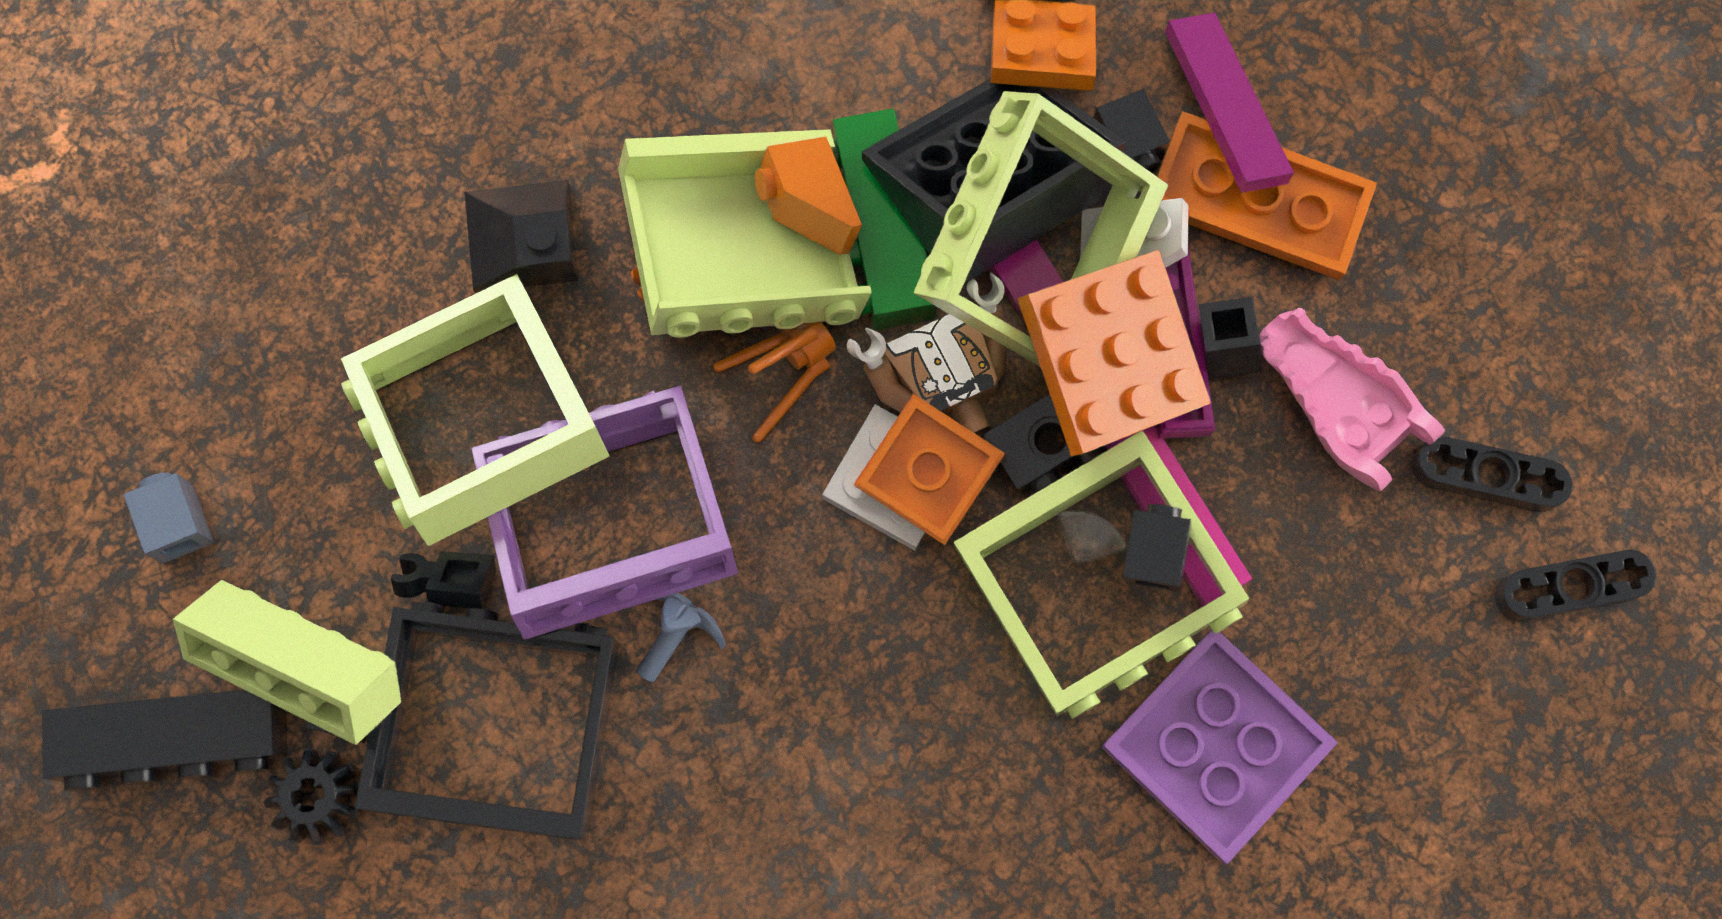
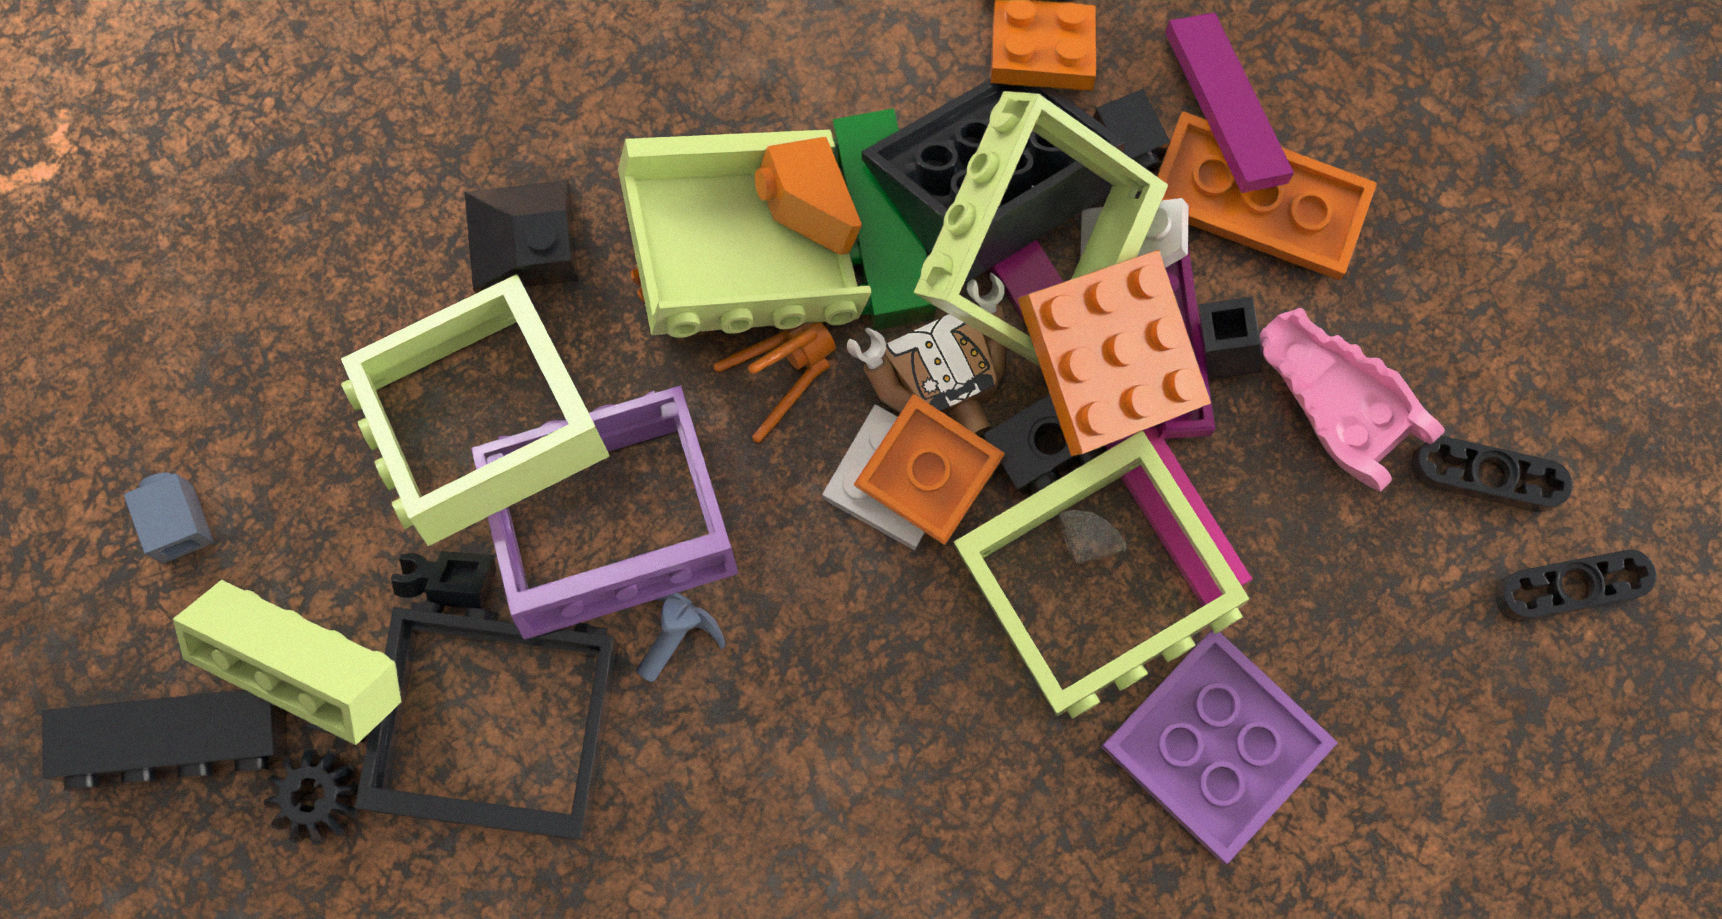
black brick [1123,504,1192,592] -> none

